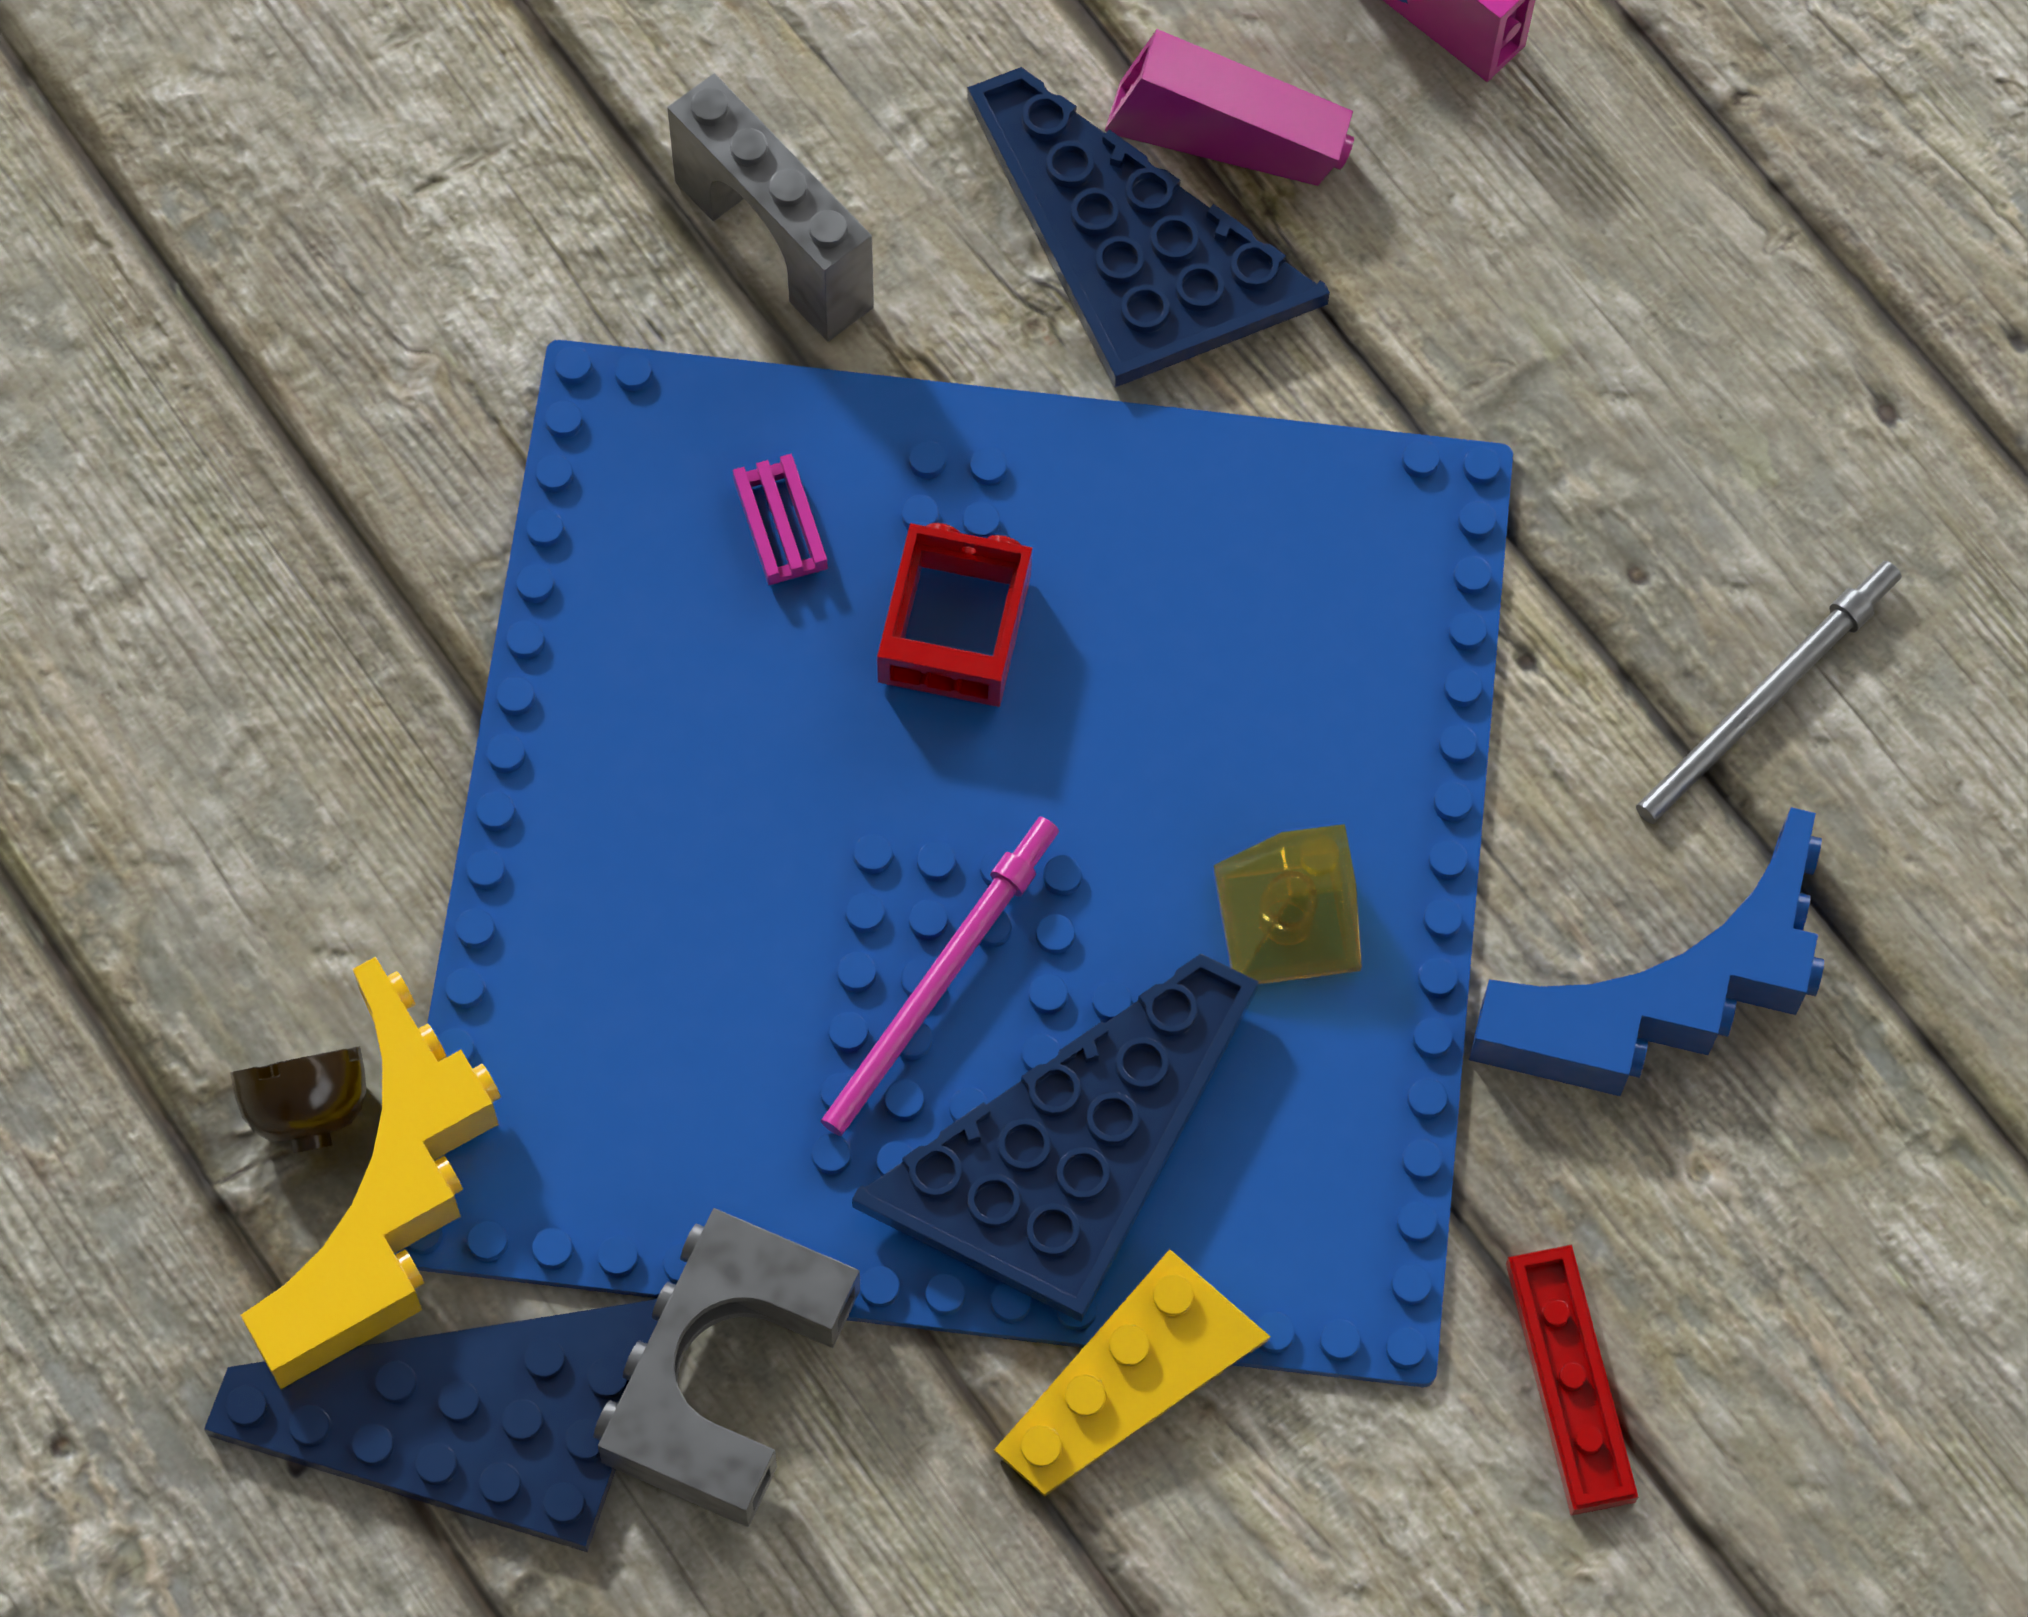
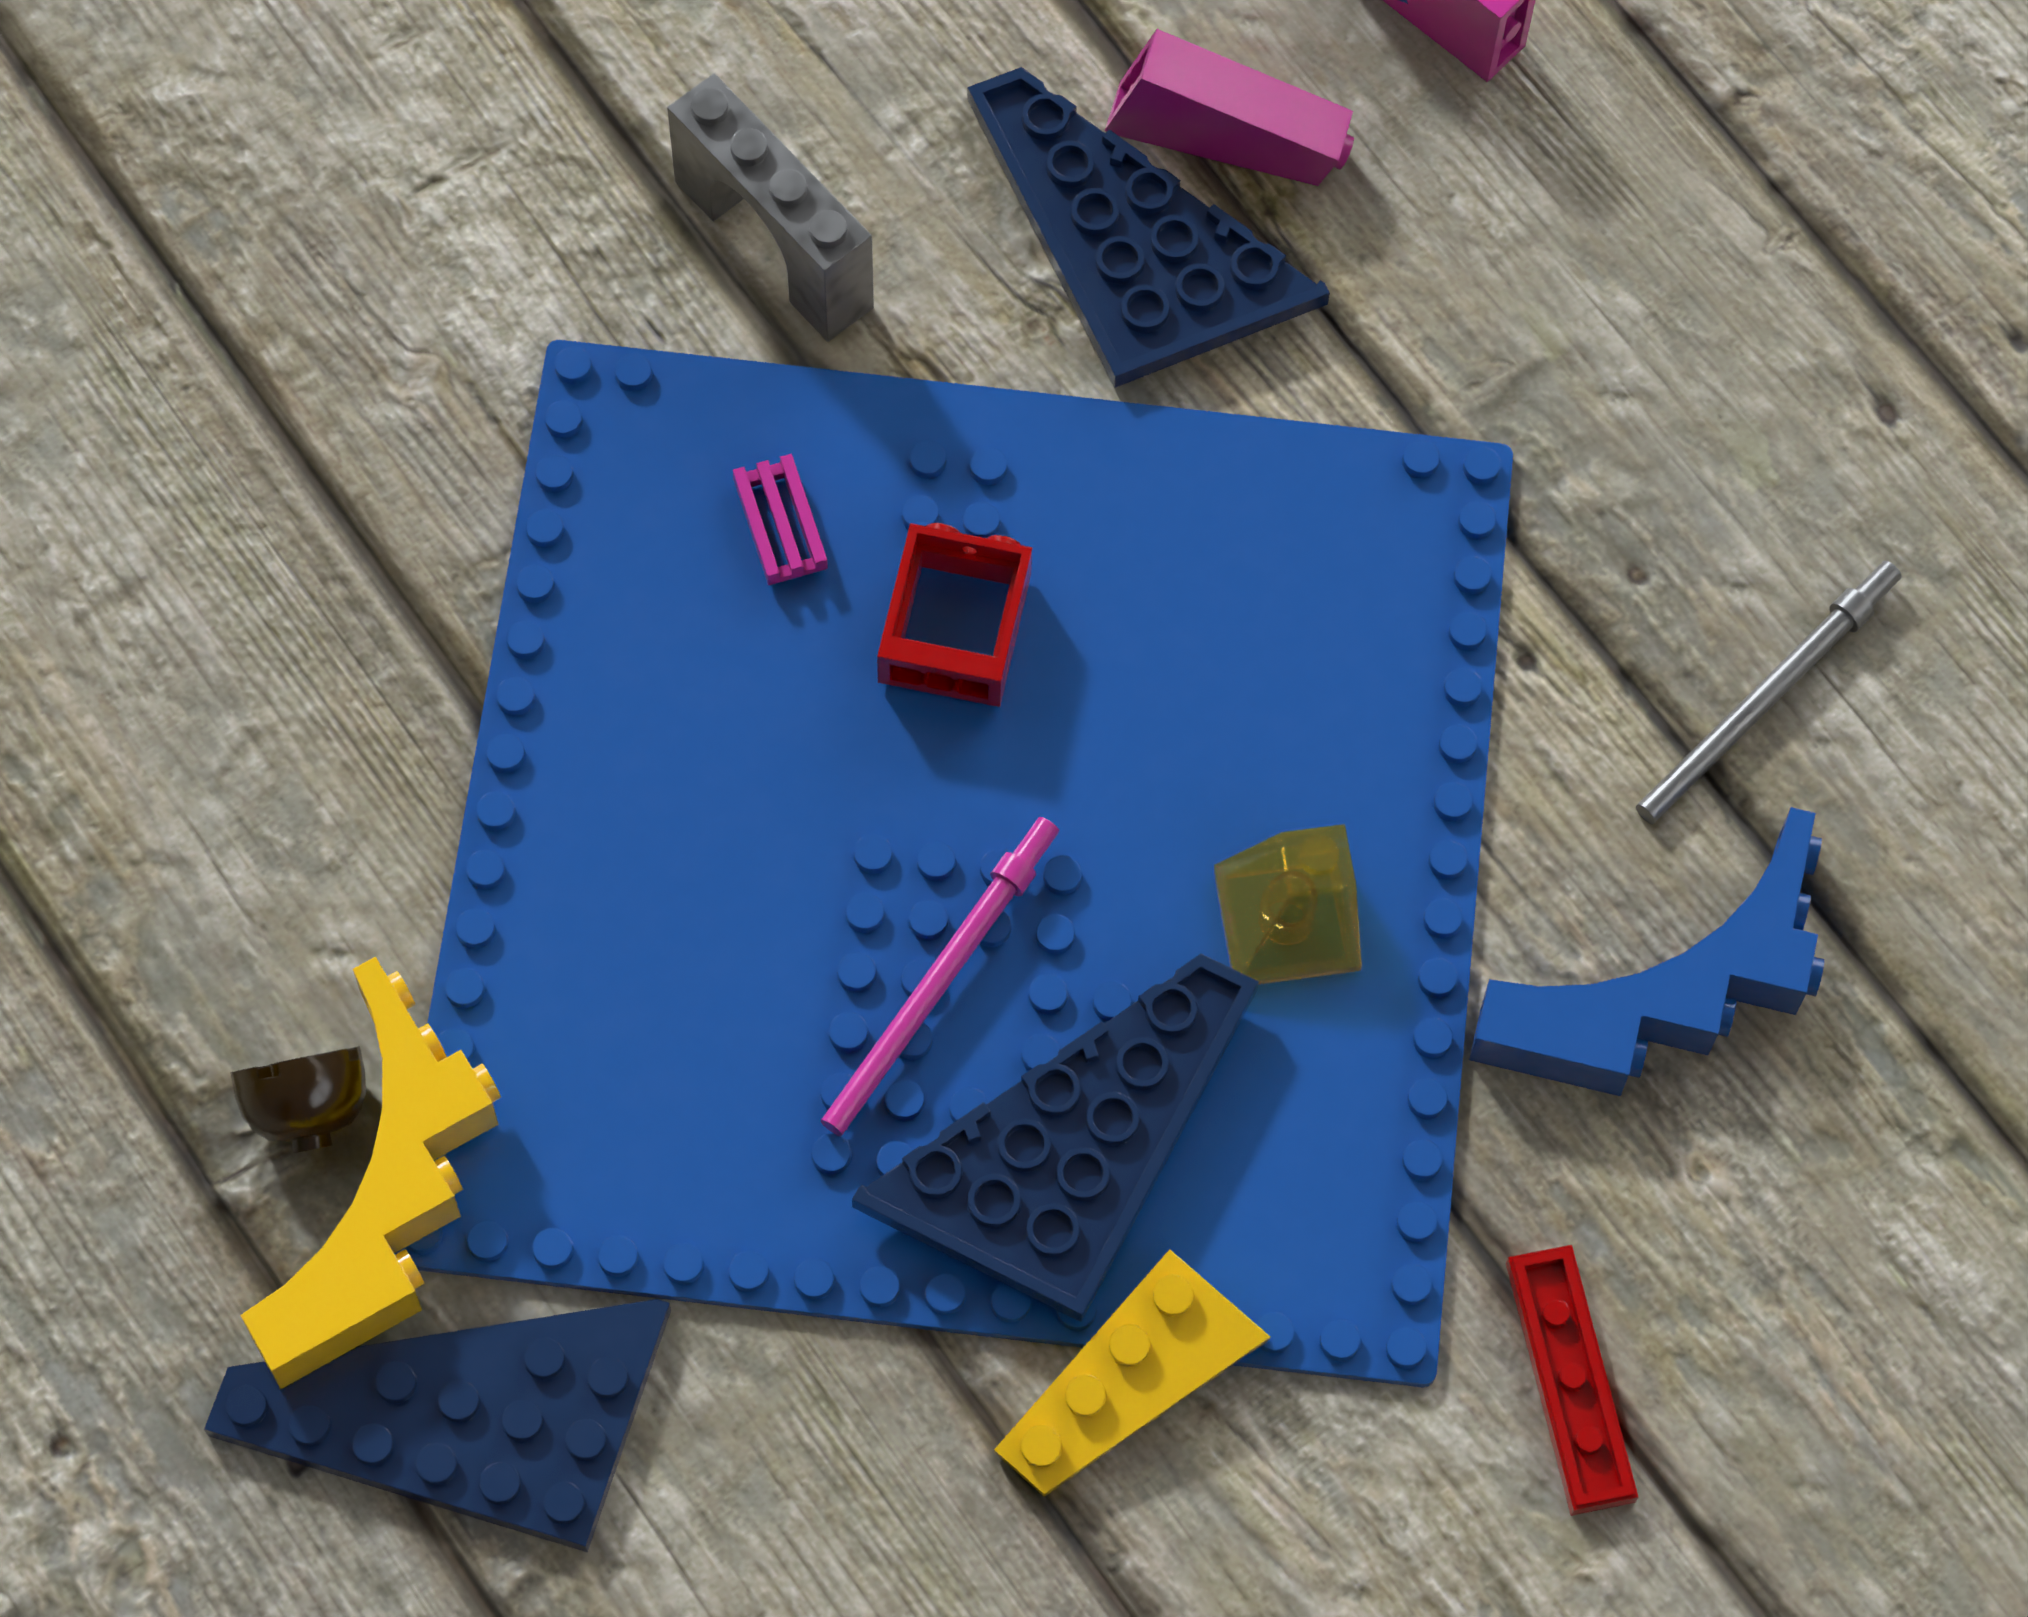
flat silver arch [593,1208,861,1528] -> none

